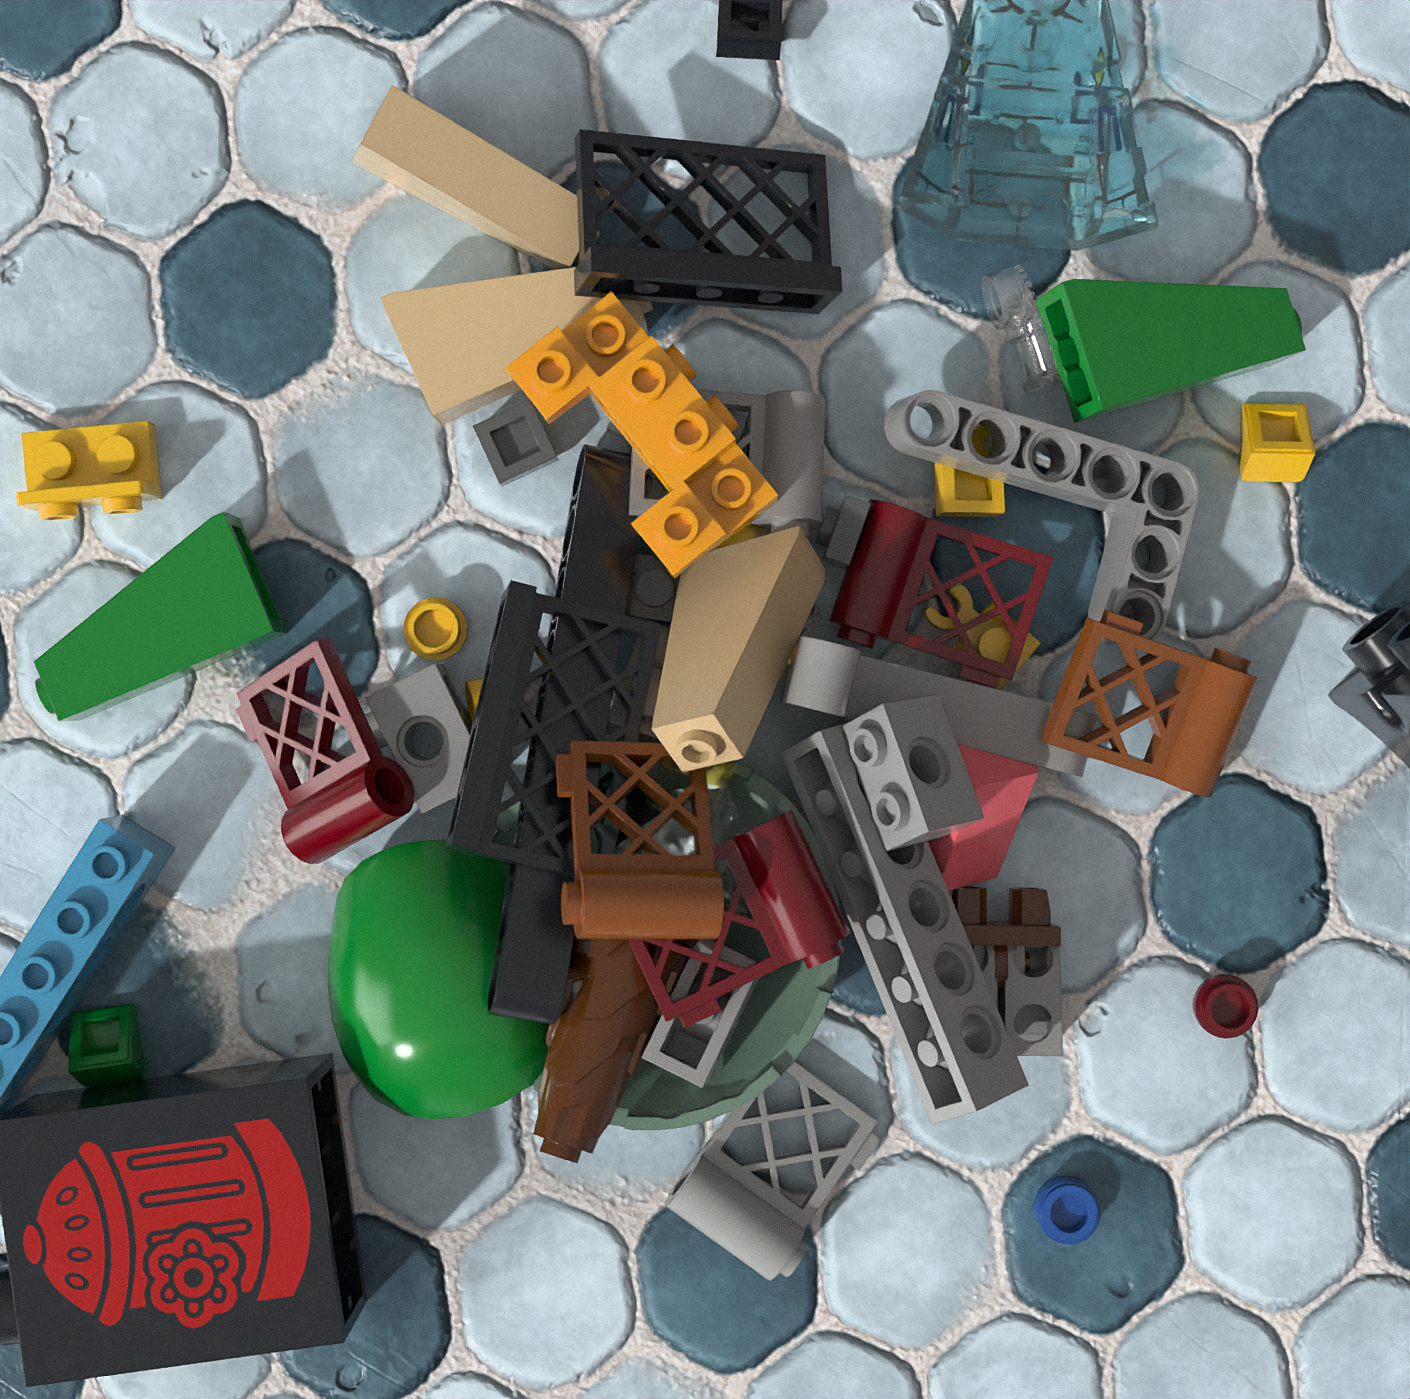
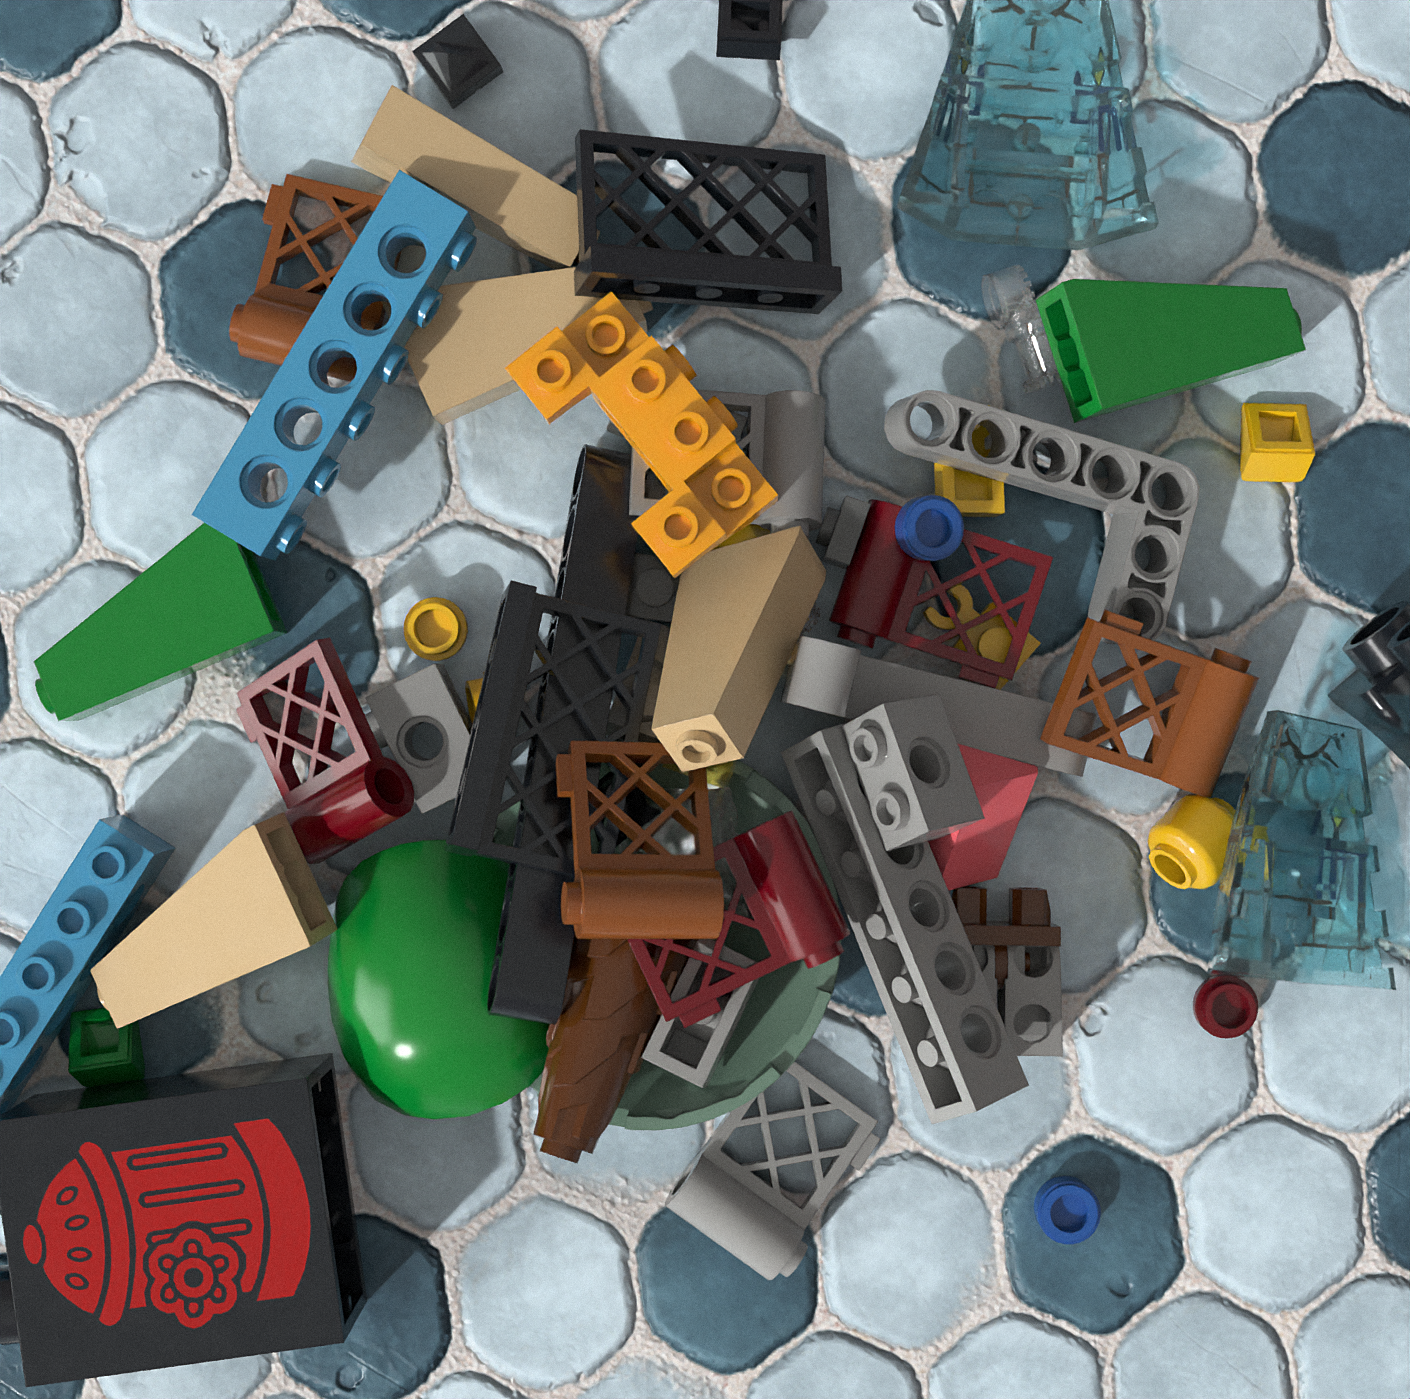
yellow bracket [16,421,162,520] -> none
dark grey plate [473,399,559,487] -> none
none -> tan slope [90,812,338,1029]
none -> dark azure brick [192,170,477,561]
none -> dark orange piece [229,174,402,382]
none -> black tile [412,14,503,109]
none -> blue tile [895,495,964,561]
none -> yellow head [1148,794,1246,889]
none -> clear light blue wedge [1207,710,1396,990]

